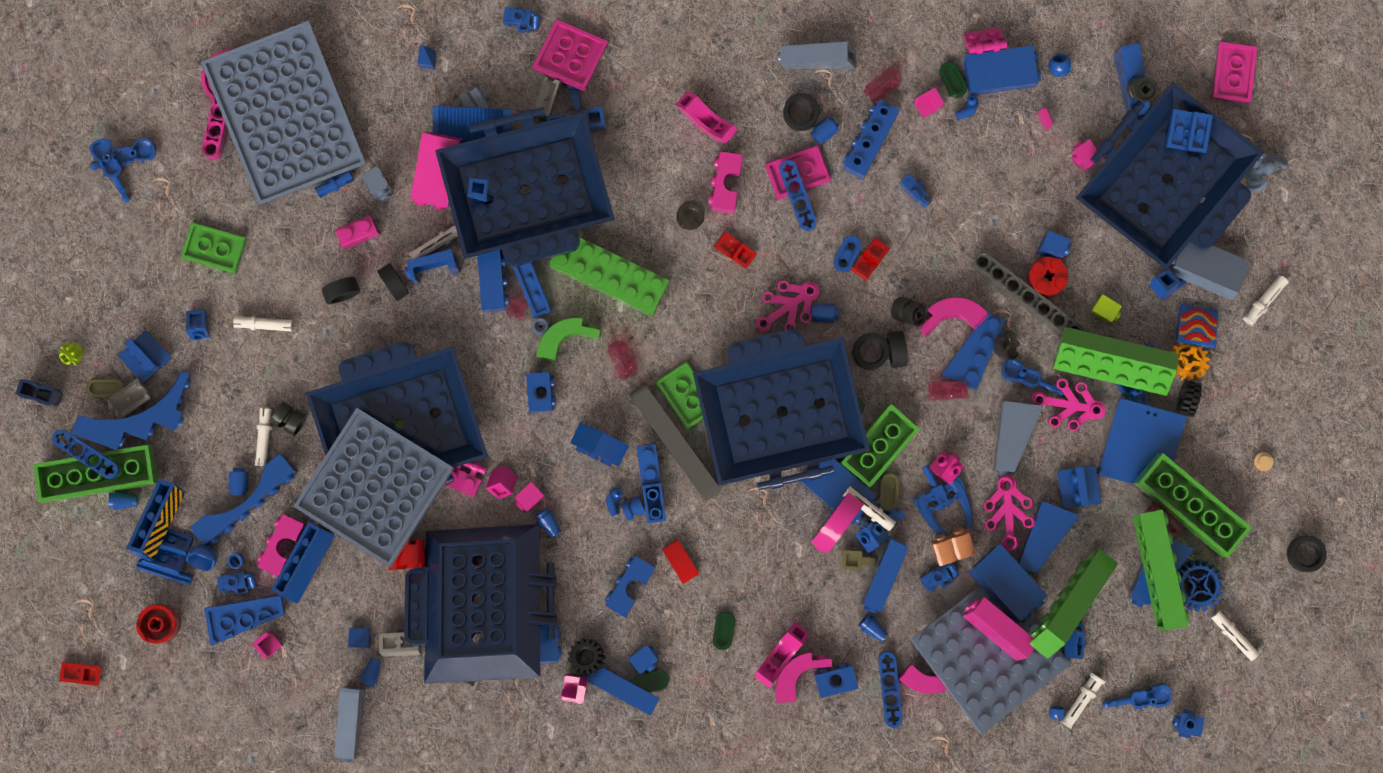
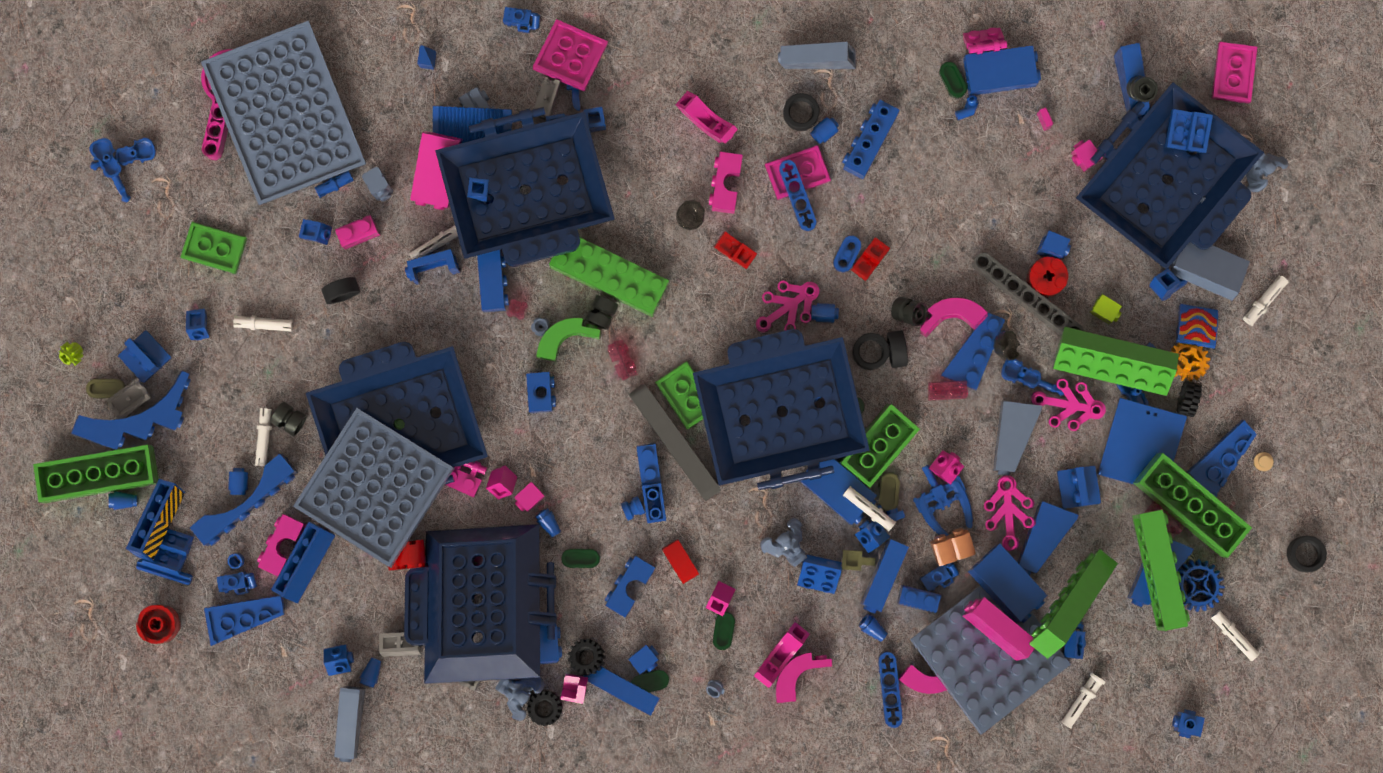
dark blue brick [15,379,63,407] -> none
blue beam [52,430,120,479] -> none
red slope [59,662,101,686] -> none
blue hair [186,544,217,571] -> none
dark pink panel [252,631,284,659] -> none
blue slope [348,628,370,648] -> none
black tyre [377,263,409,301] -> none
blue tile [513,263,552,319] -> none
blue brick [570,423,629,467] -> none
blue arm [605,488,623,517] -> none
dark pink arch [811,493,864,554] -> none
blue brick [814,663,859,698] -> none
clear pink hinge [863,67,902,104] -> none
blue piece [899,174,932,207] -> none
dark pink panel [914,88,945,118] -> none
blue piece [1048,53,1072,77] -> none
blue hinge [1049,706,1065,721] -> none
blue piece [1102,683,1172,709] -> none
none -> blue bracket [299,219,332,245]
none -> blue brick [323,644,354,676]
none -> sand blue animal [495,677,545,721]
none -> black tyre [527,690,563,726]
none -> dark green tile [561,549,600,568]
none -> pearl dark grey wheel [585,295,619,330]
none -> dark pink brick [705,581,736,616]
none -> sand blue plate [706,680,725,698]
none -> sand blue animal [760,518,807,567]
none -> blue bracket [797,554,842,594]
none -> blue brick [897,585,941,613]
none -> blue wing [1187,420,1257,497]

